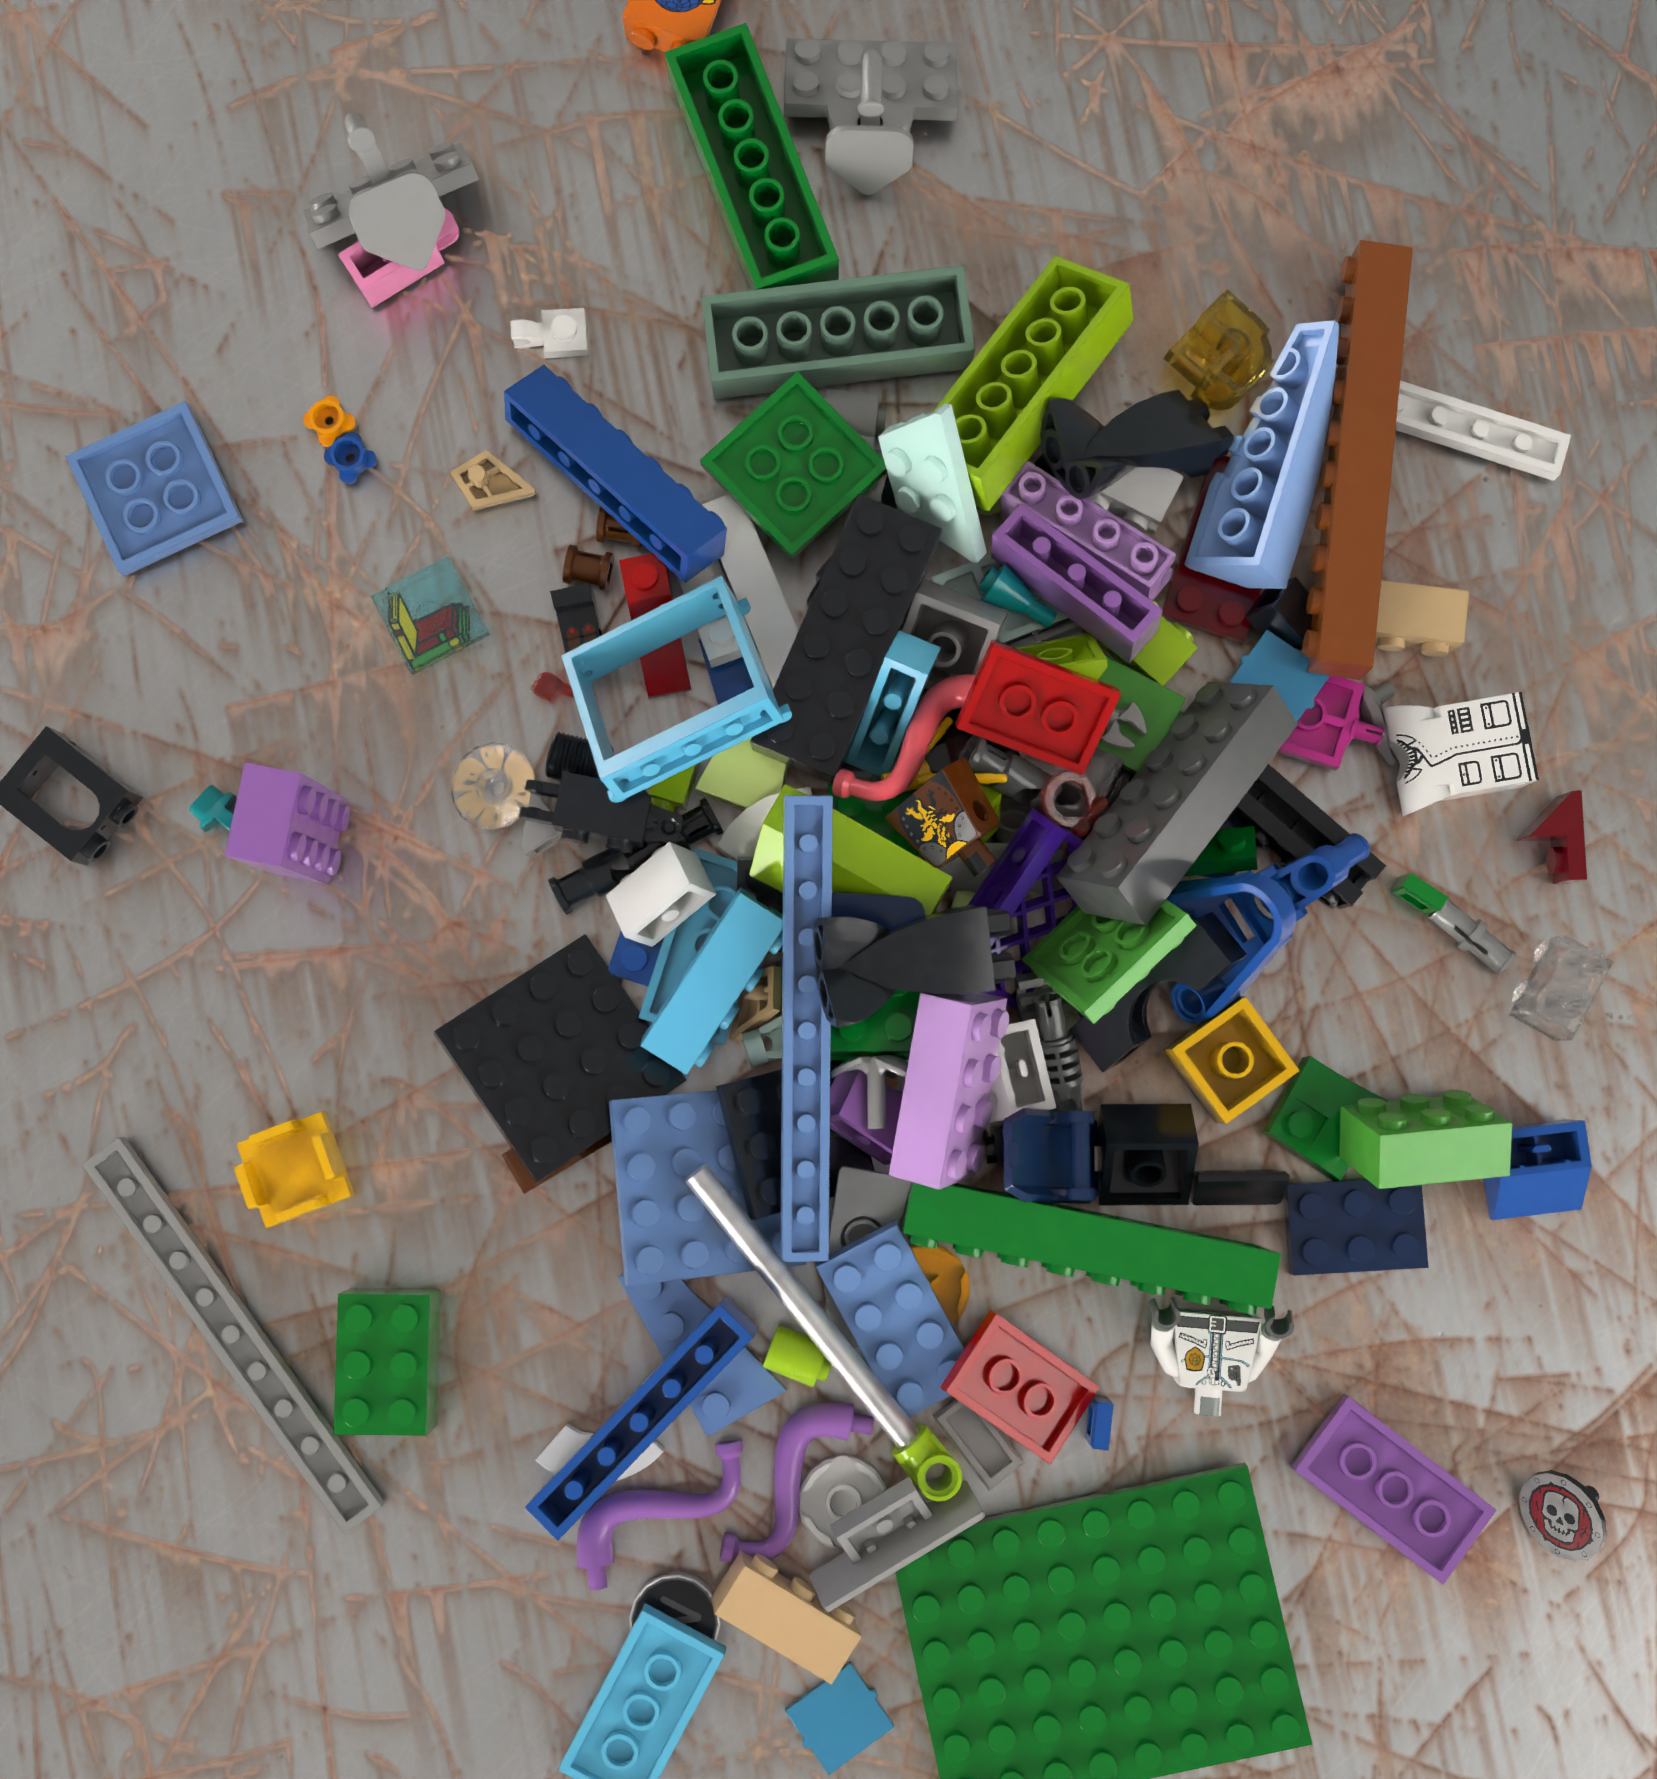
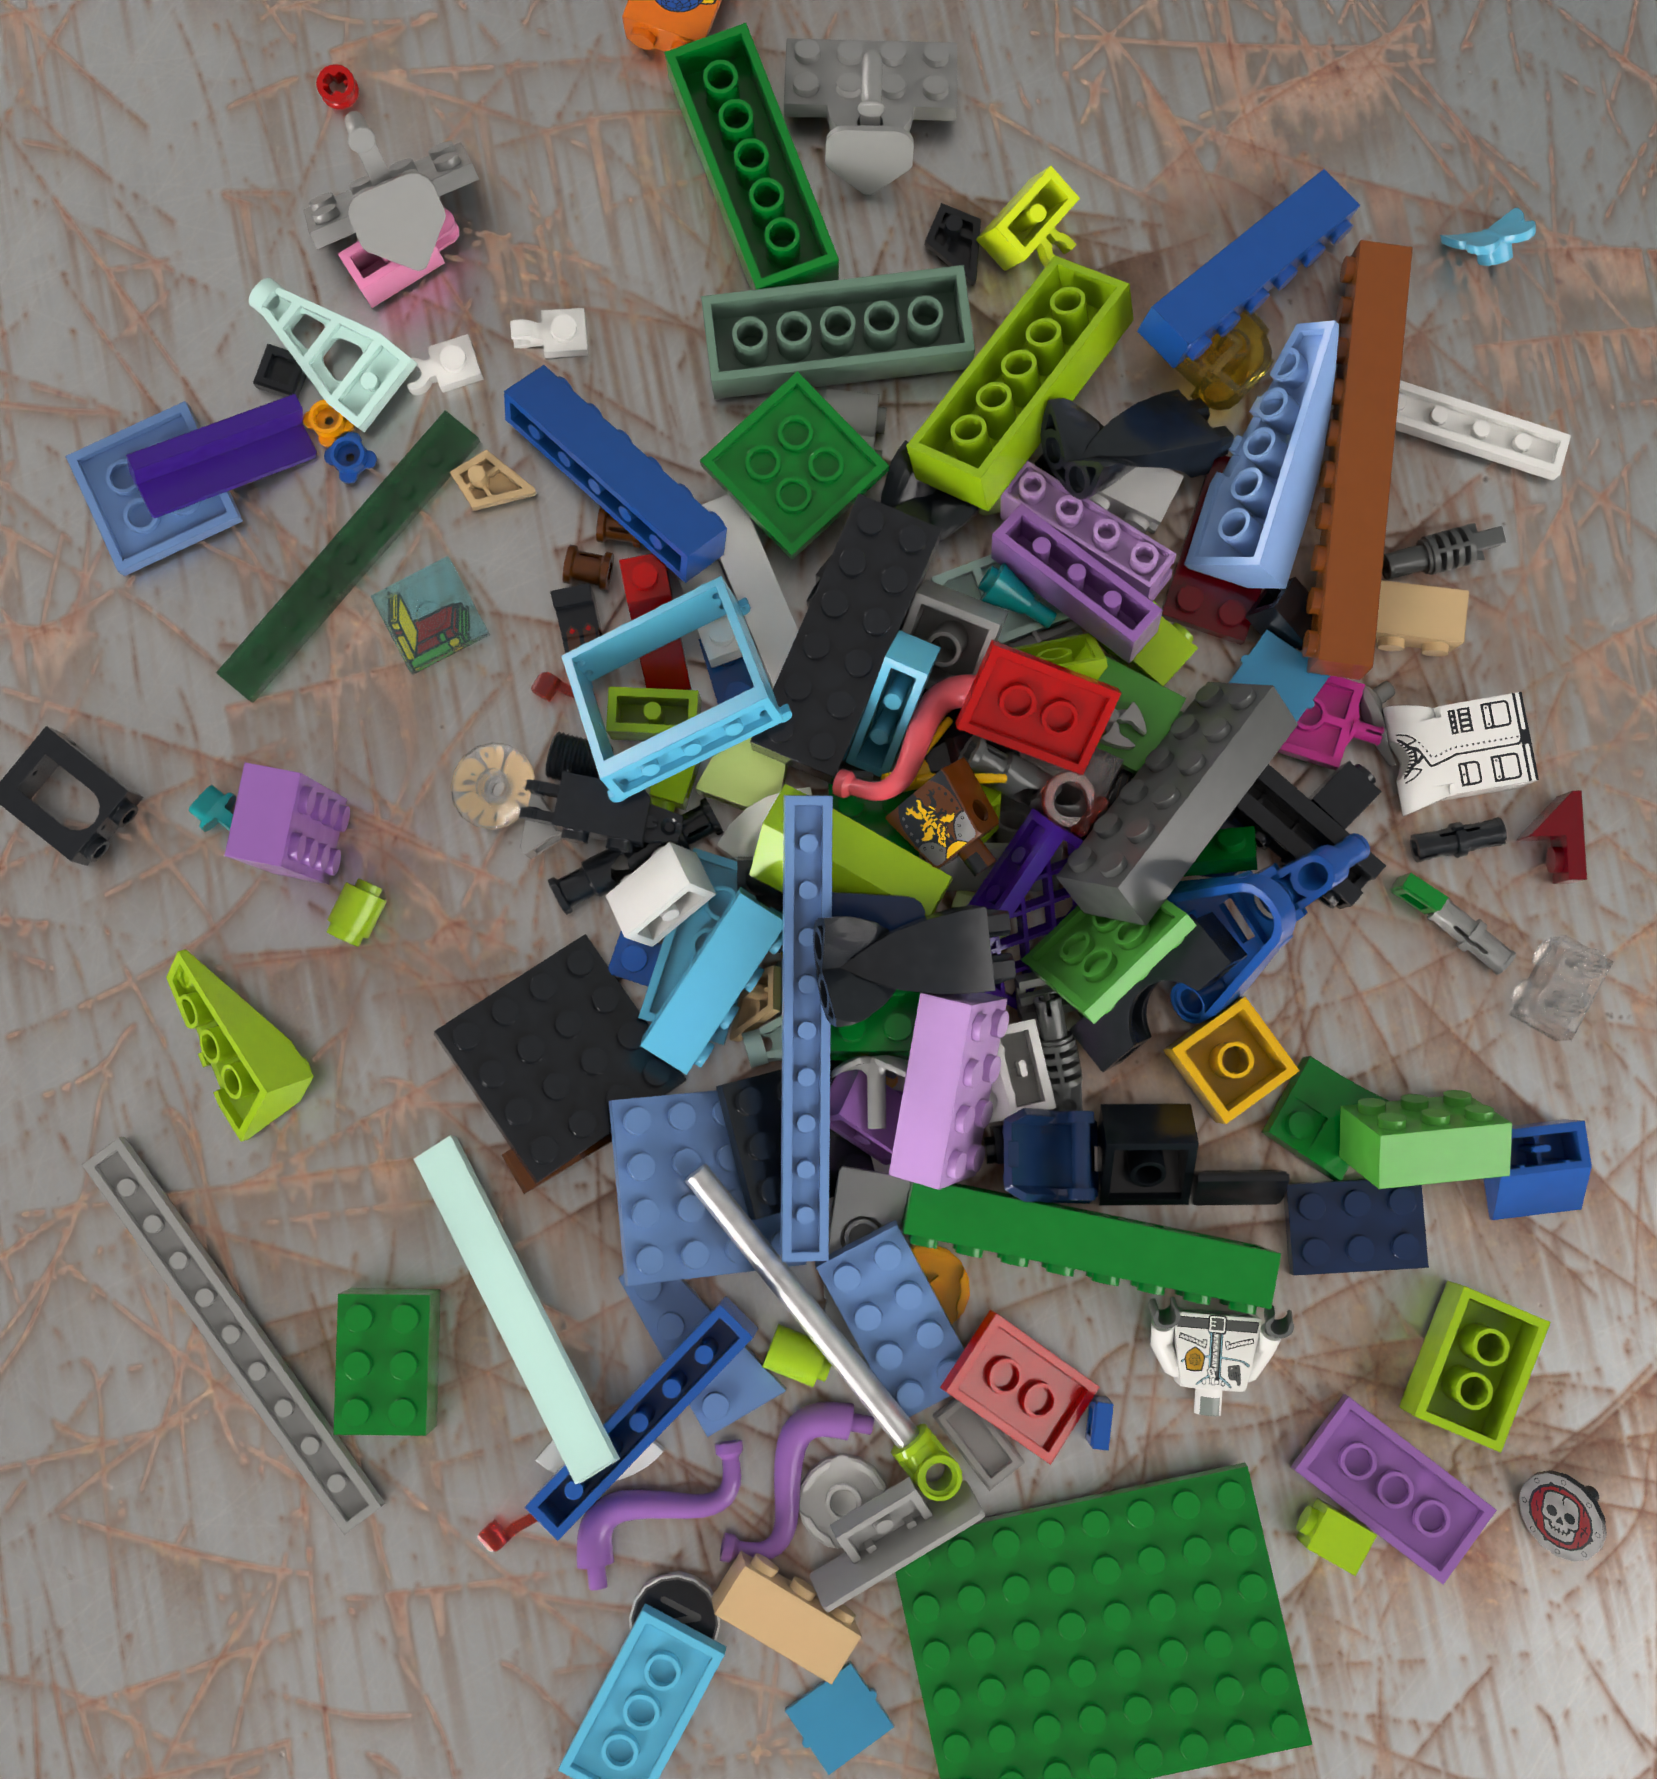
yellow panel [234,1111,355,1228] -> none
light aqua wing [878,404,987,563] -> none
none -> dark purple panel [126,394,317,518]
none -> lime wedge [166,949,314,1142]
none -> clear green tile [216,410,481,703]
none -> light aqua plate [249,278,418,433]
none -> black tile [253,344,307,398]
none -> red bush [316,64,359,109]
none -> lime brick [326,878,387,947]
none -> white plate [407,334,484,395]
none -> light aqua tile [414,1135,620,1484]
none -> clear red hand [478,1513,538,1552]
none -> lime brick [606,686,702,741]
none -> black piece [924,203,981,285]
none -> neon yellow brick [976,166,1080,271]
none -> blue brick [1137,169,1360,369]
none -> lime brick [1296,1497,1377,1576]
none -> black brick [1309,761,1382,829]
none -> dark grey hinge [1382,523,1506,580]
none -> lime brick [1399,1280,1551,1453]
none -> black pin [1410,817,1507,863]
none -> medium azure animal [1440,208,1536,266]

